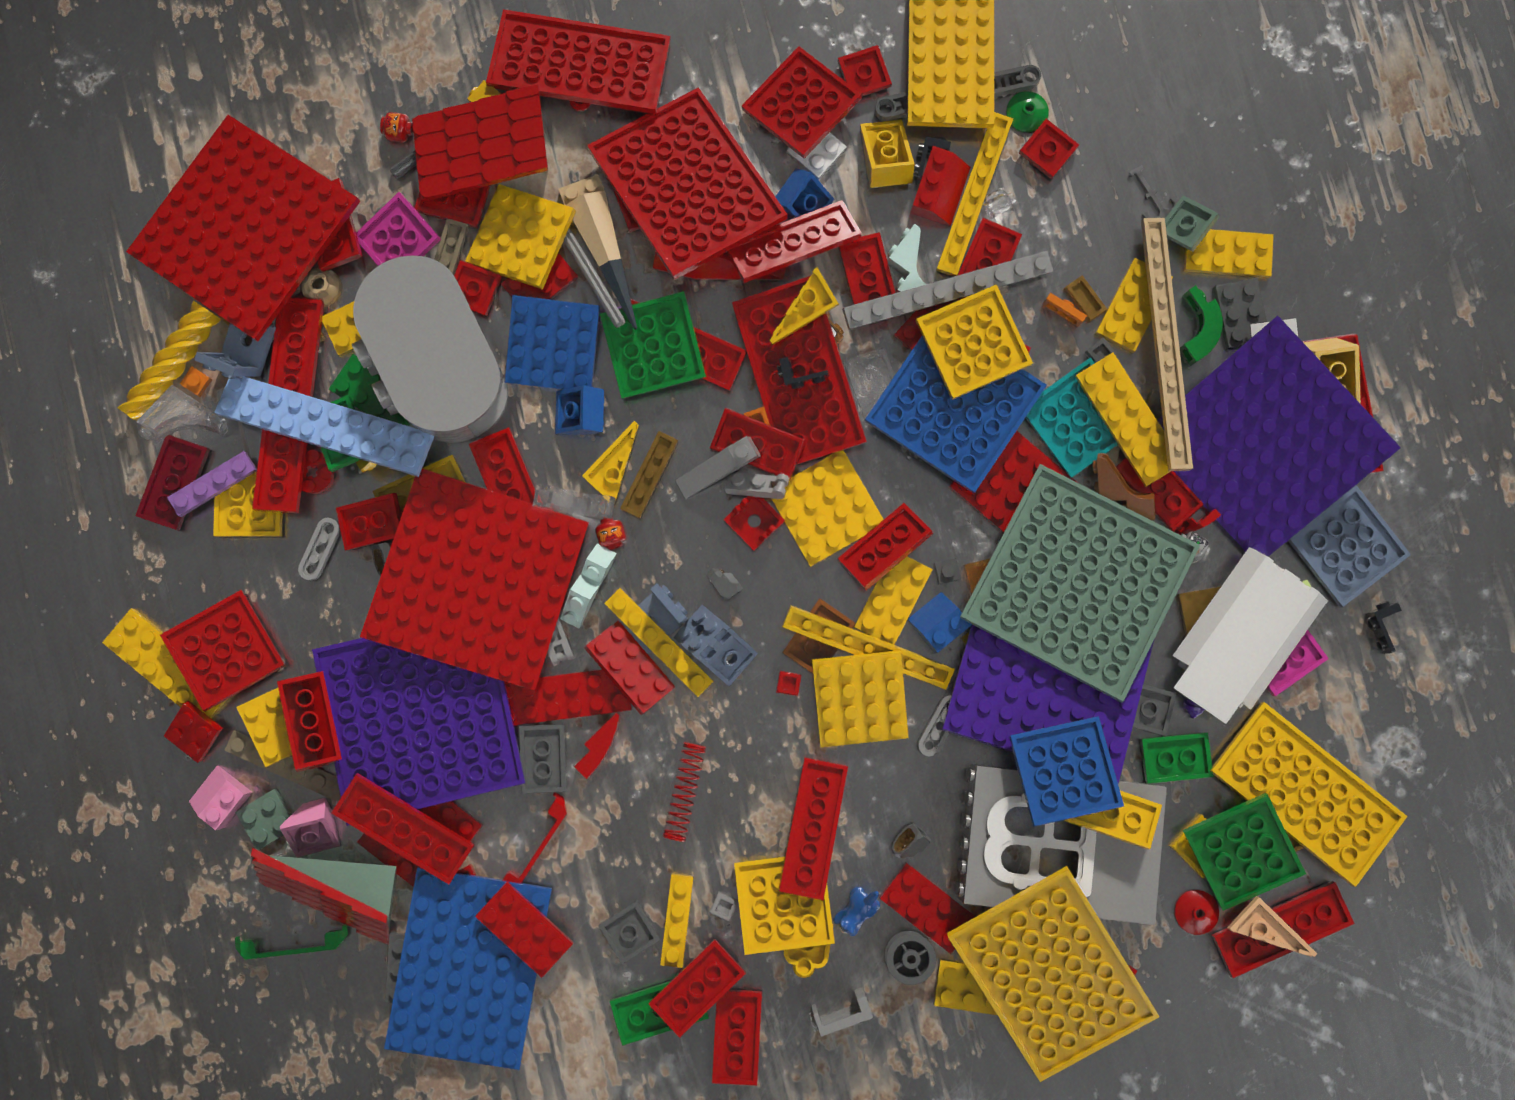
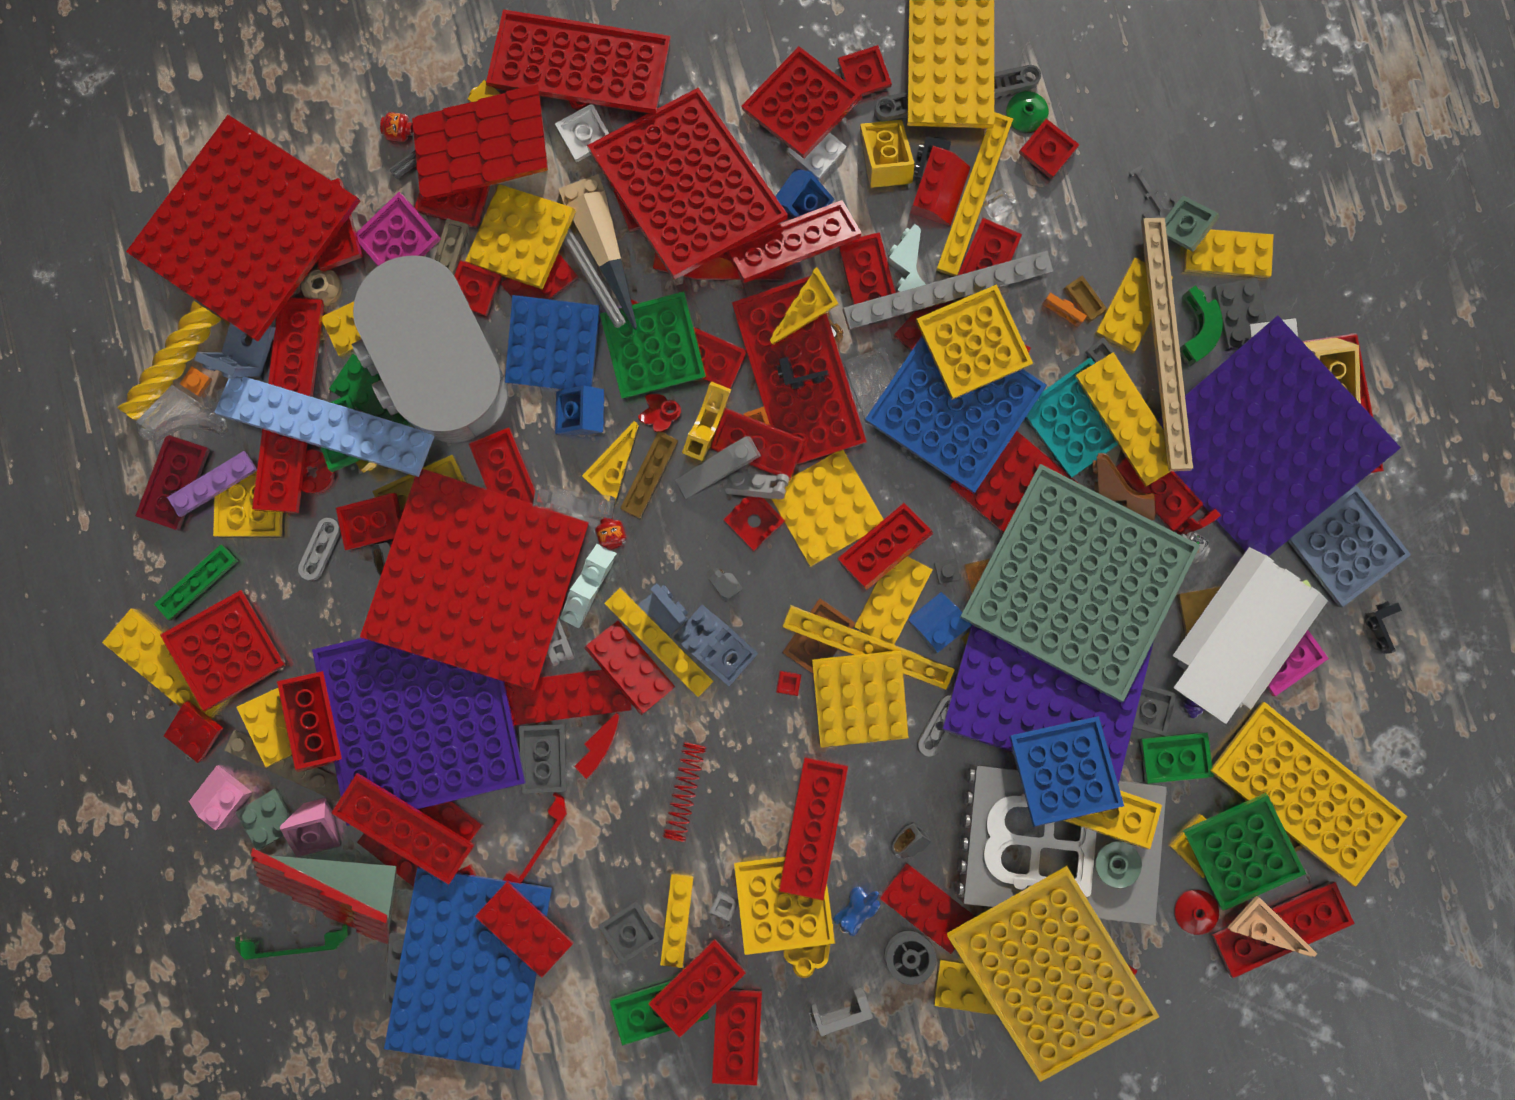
none -> green plate [154,545,238,621]
none -> white plate [555,104,609,163]
none -> red plate [638,394,681,432]
none -> yellow arch [682,382,732,461]
none -> sand green dish [1095,841,1142,888]

